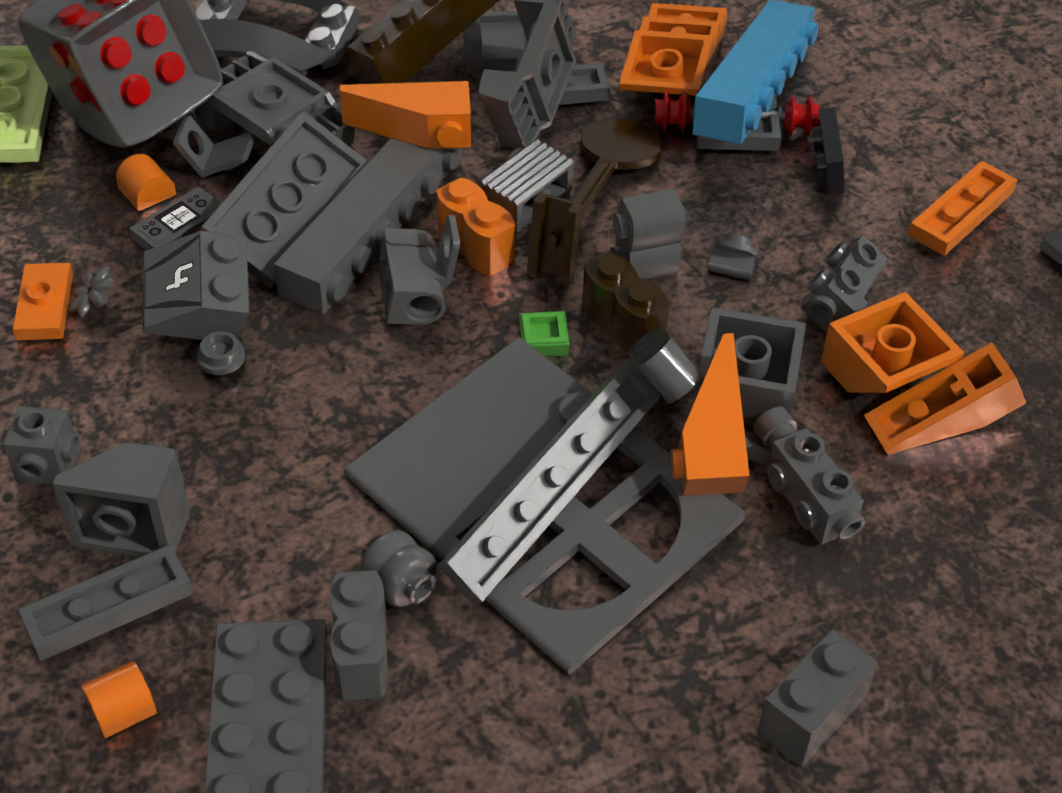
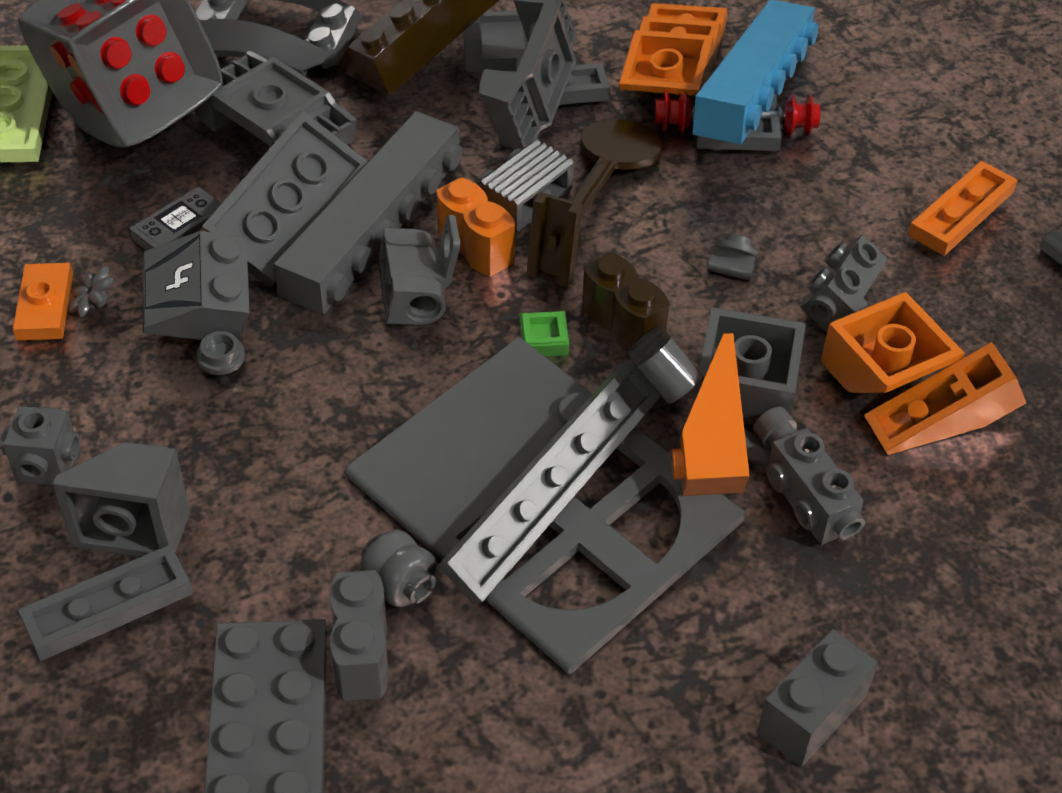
orange brick [80,660,157,738] -> none
orange brick [116,154,177,212] -> none
dark grey bracket [173,116,256,178] -> none
orange slope [340,81,471,149] -> none
dark grey brick [610,188,685,280] -> none
black plate [812,107,845,195] -> none

